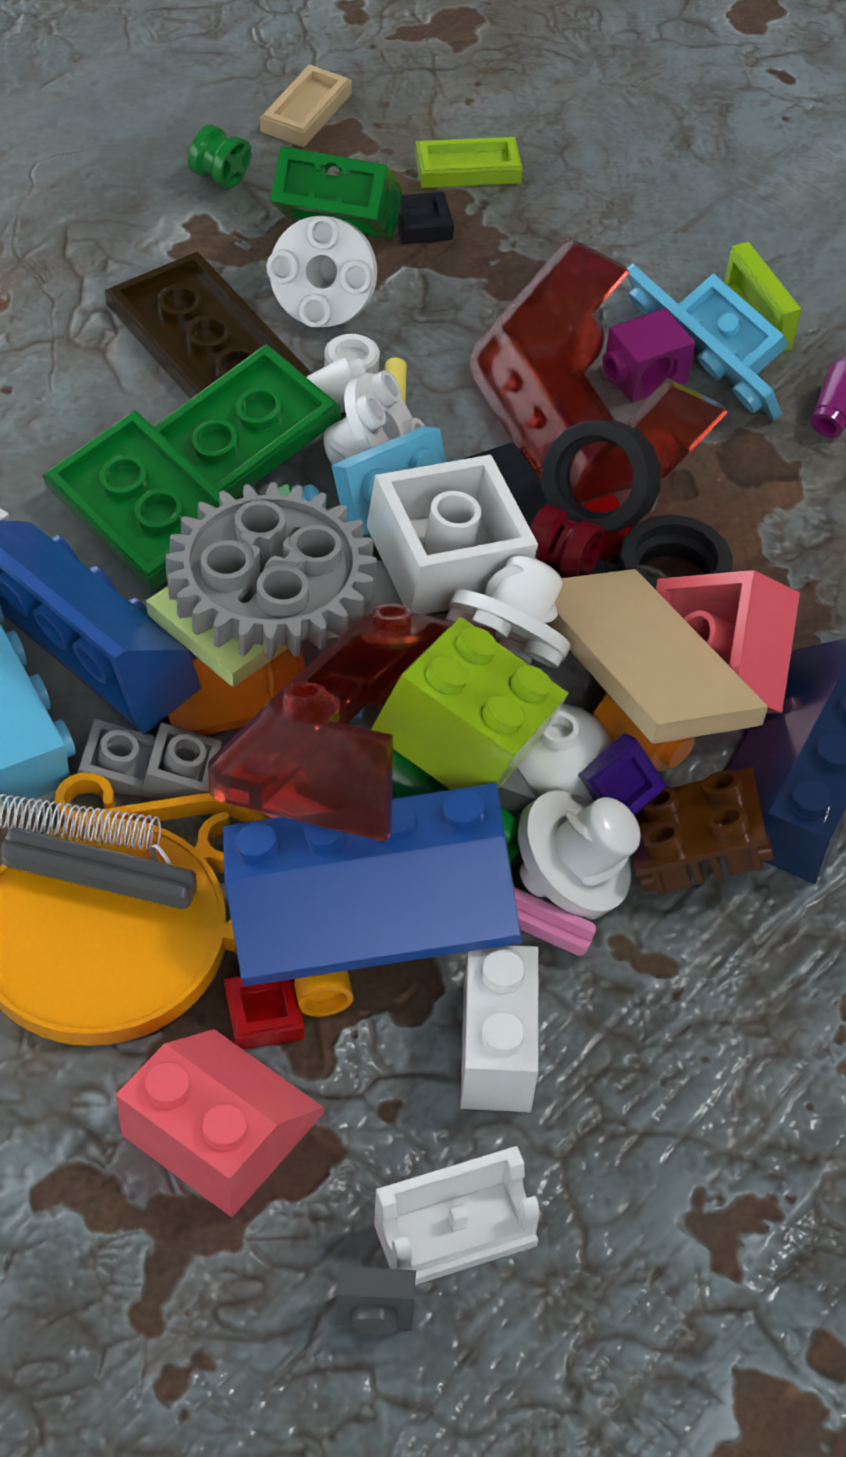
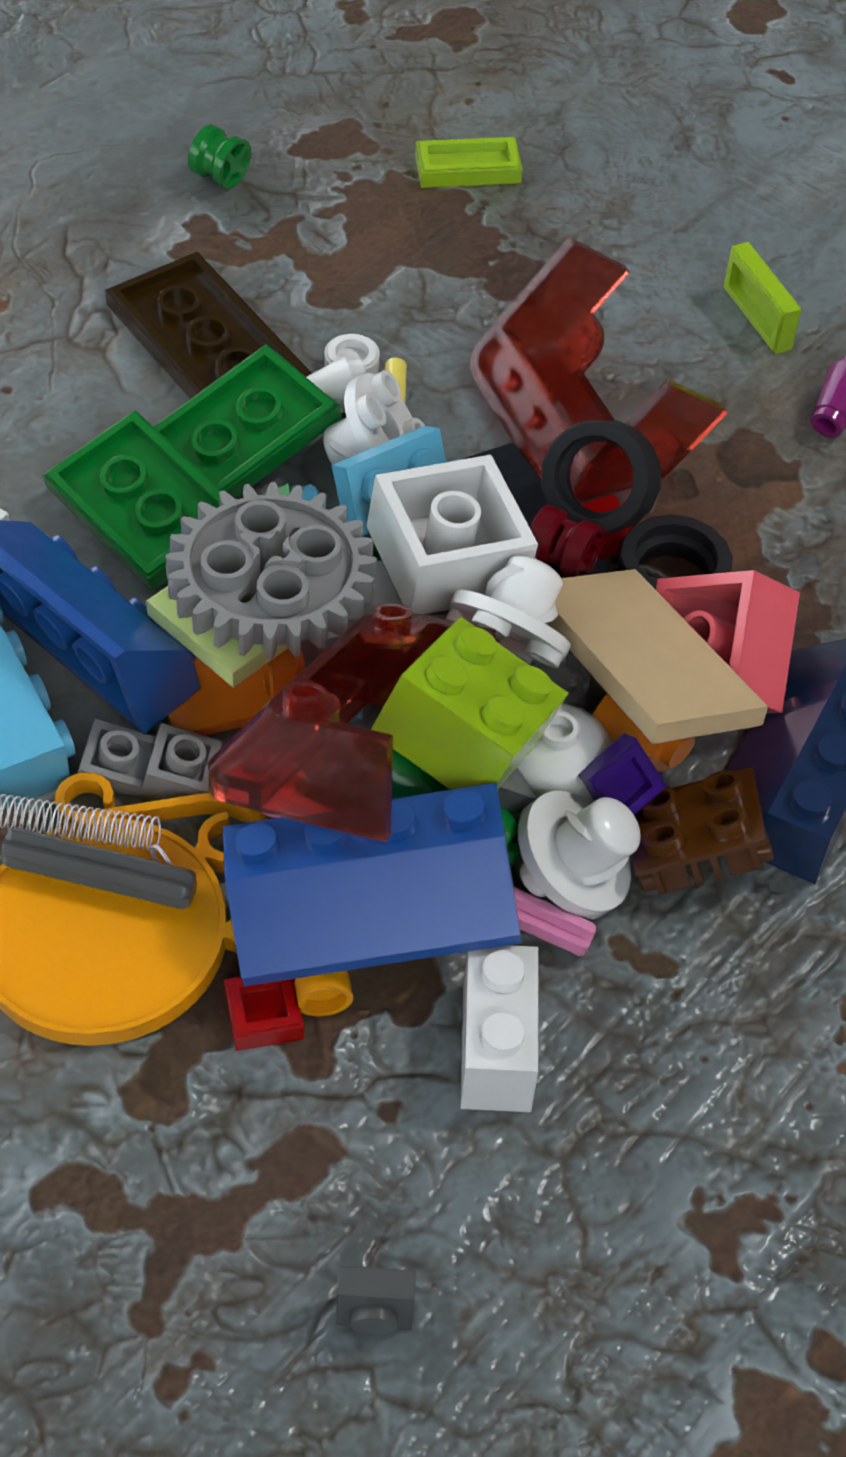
coral slope [116,1029,324,1218] -> none
tan tile [260,65,352,148] -> none
white plate [266,216,377,327] -> none
green window [270,146,403,241] -> none
white hinge [374,1146,539,1285] -> none
black tile [396,191,454,244] -> none
magenta brick [602,308,695,403] -> none
medium azure bracket [624,264,788,421] -> none

